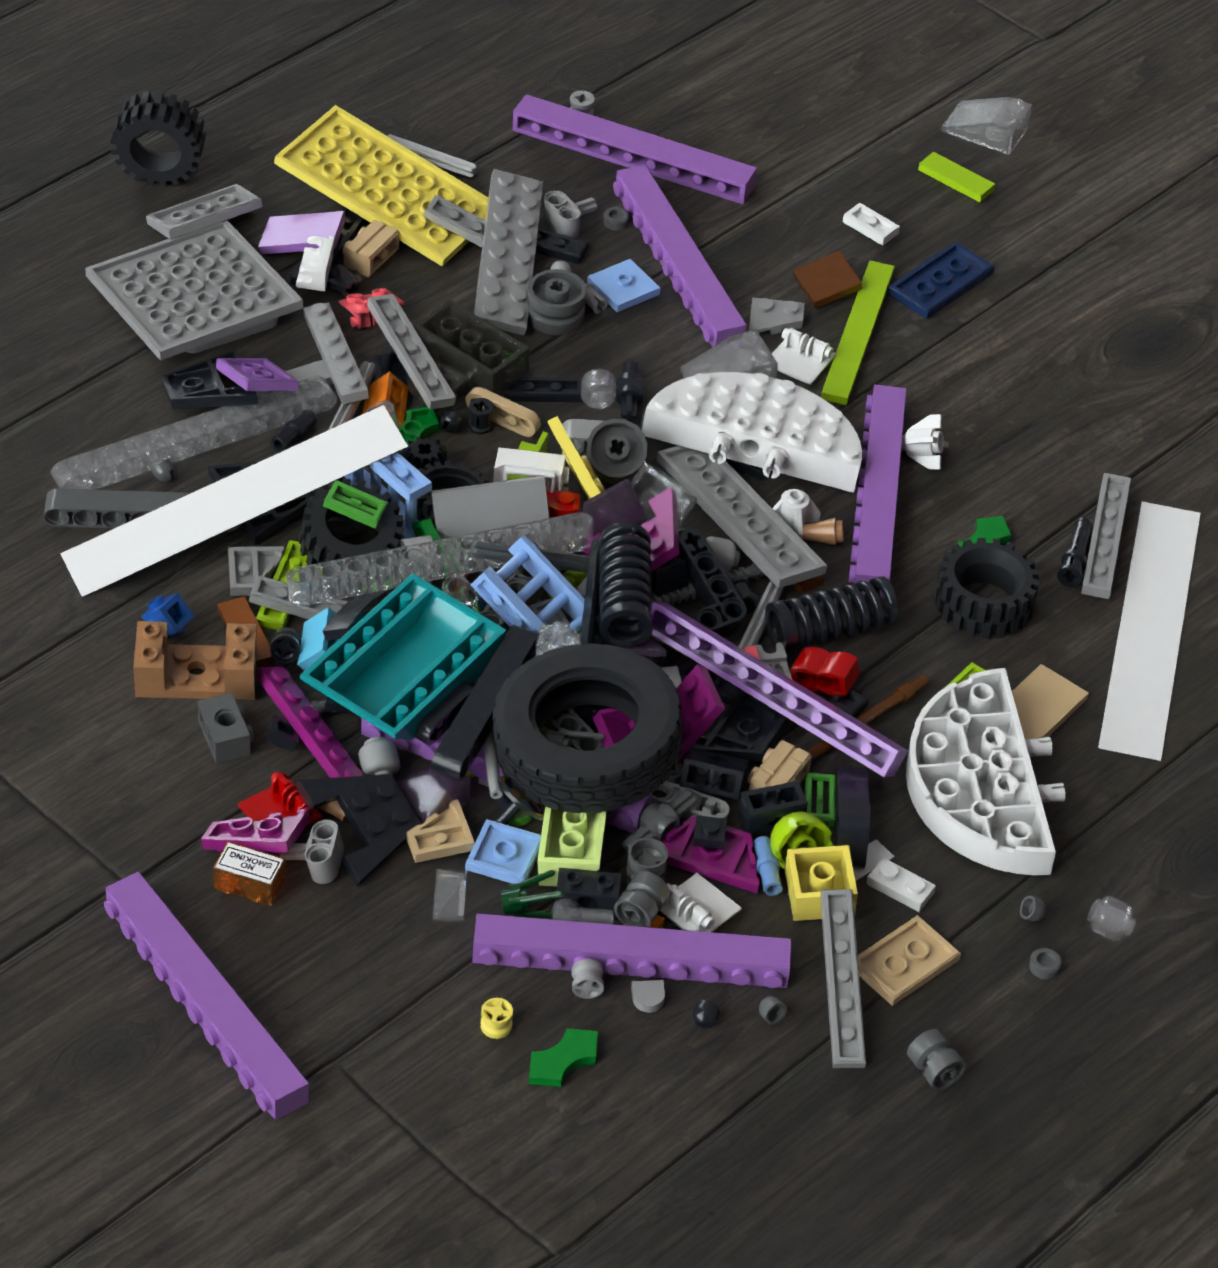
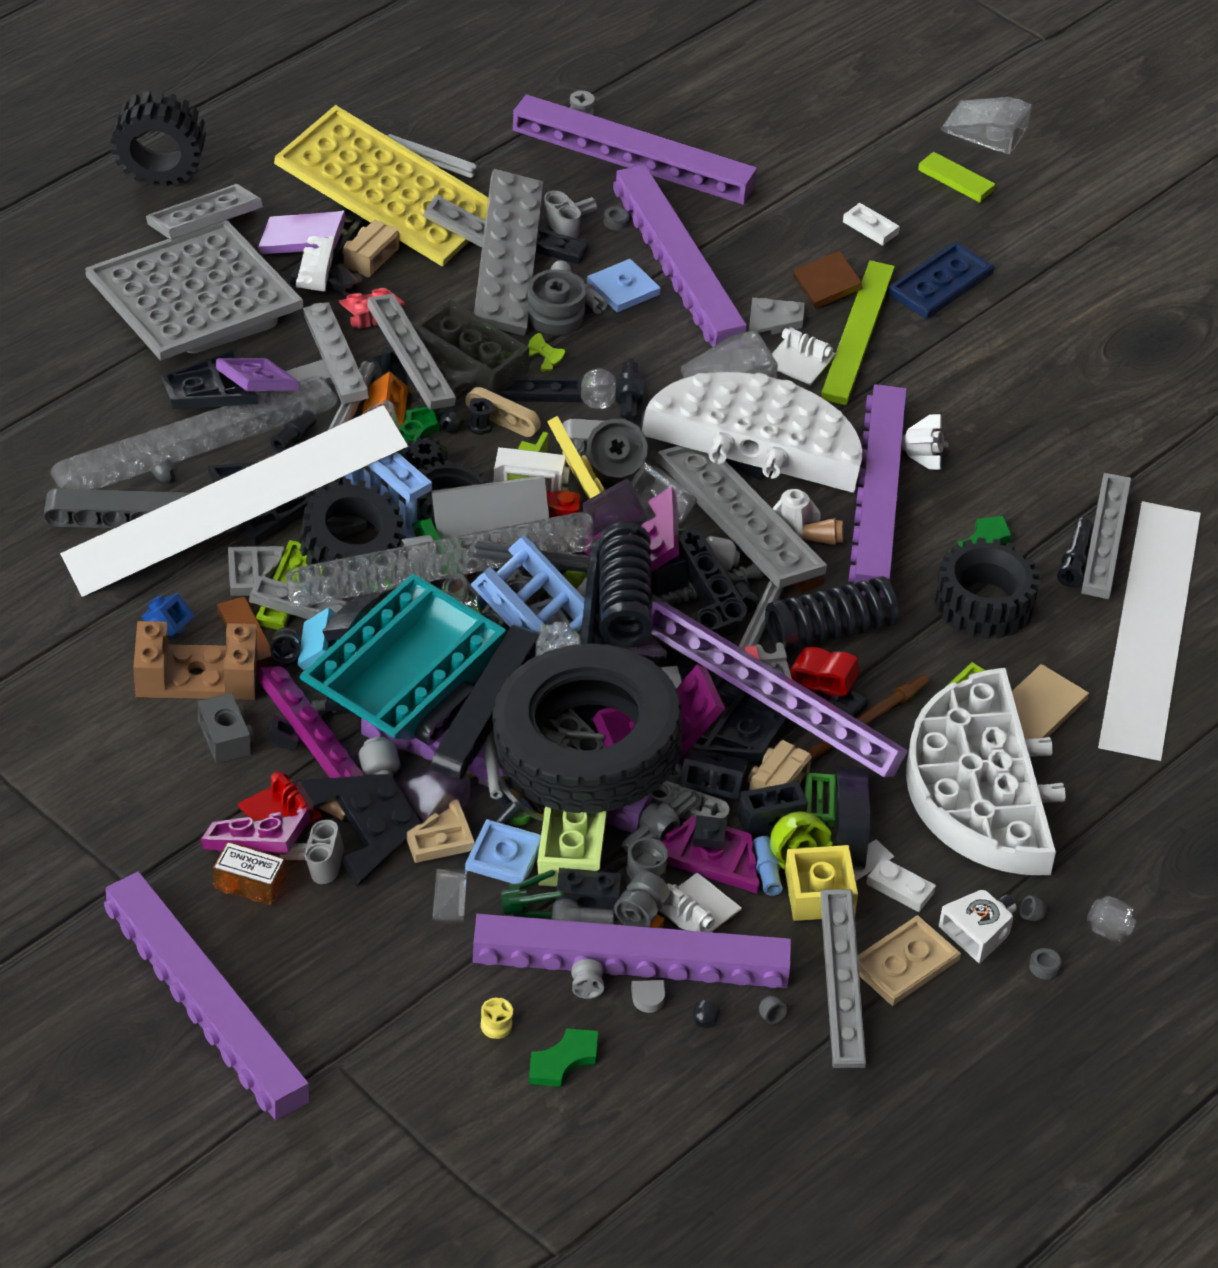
bright green tile [323,480,388,529] -> none
dark grey wheel [907,1029,967,1091] -> none
none -> lime piece [526,333,565,371]
none -> white torso [938,890,1016,963]

